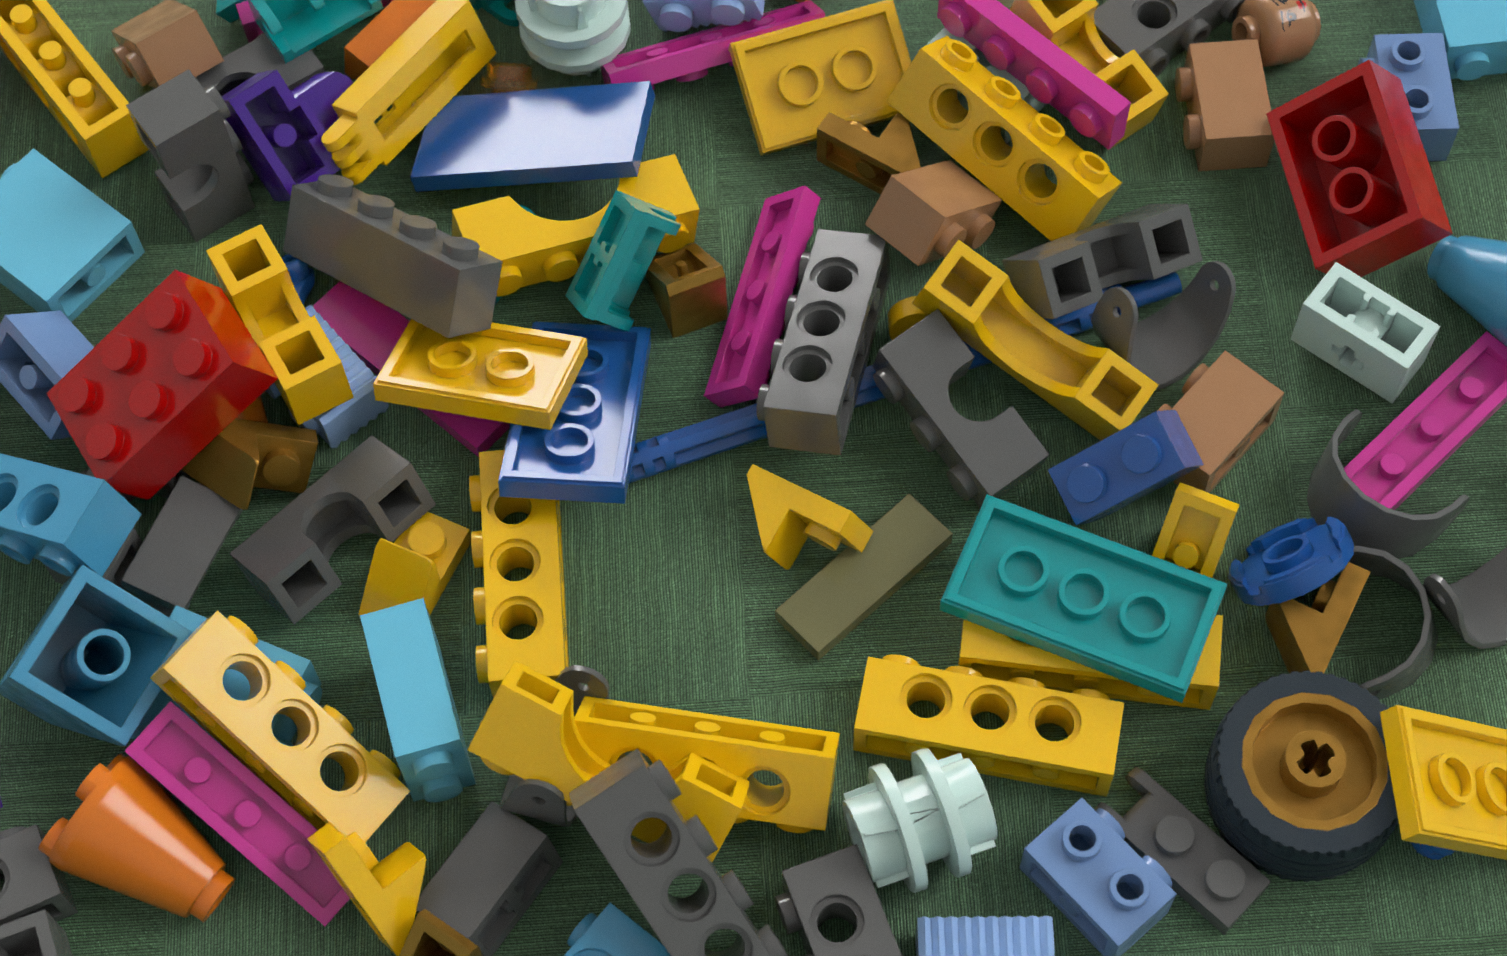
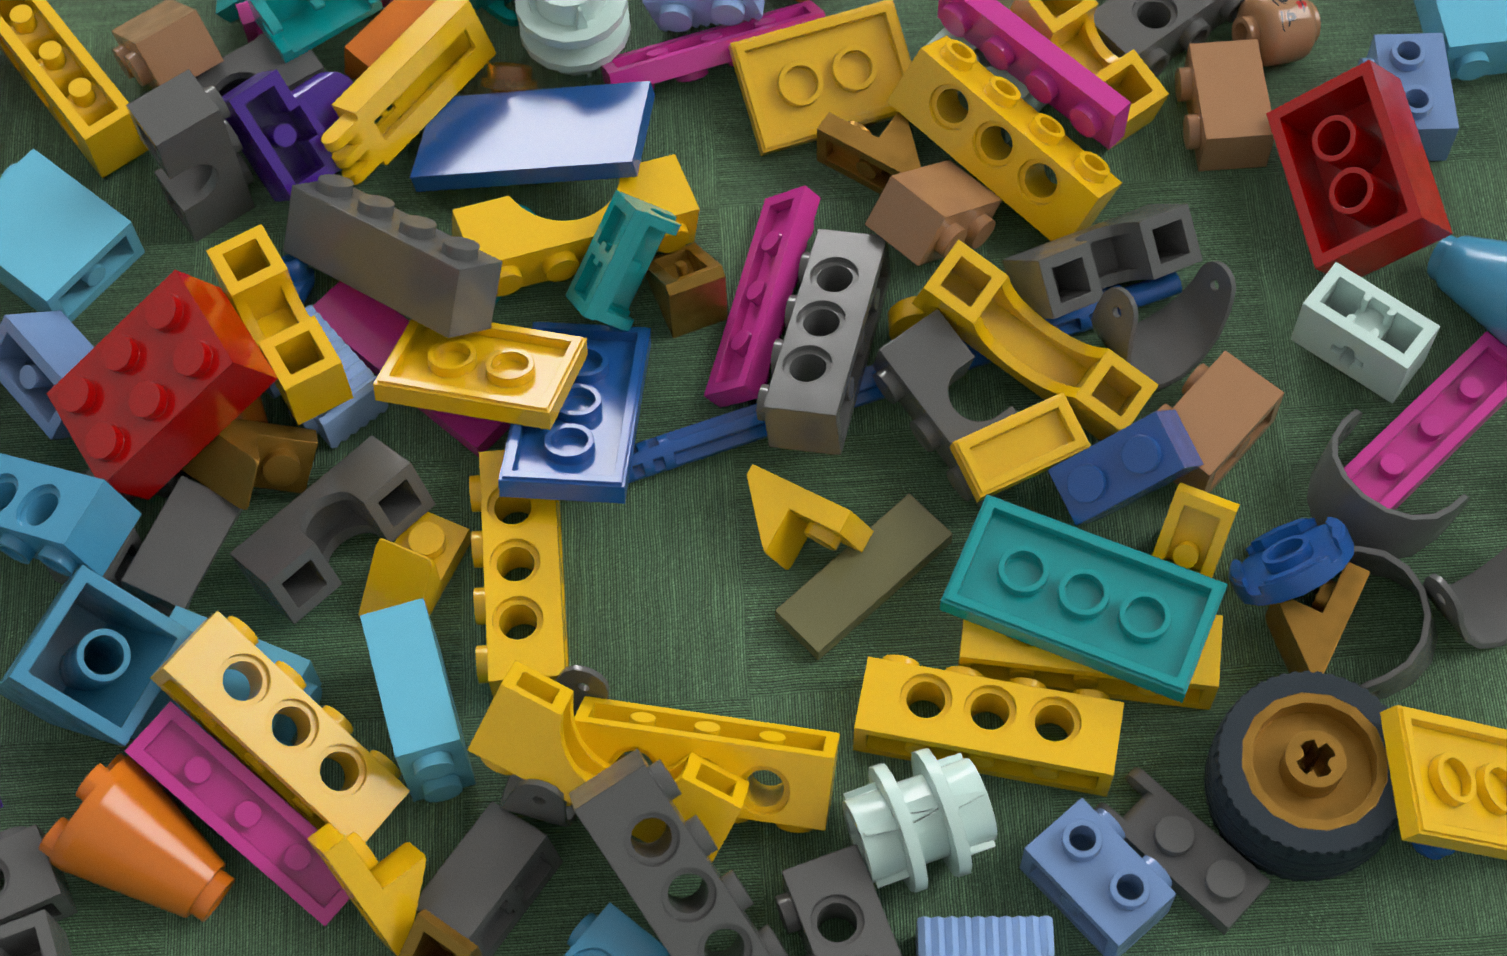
none -> yellow tile [949,392,1091,502]

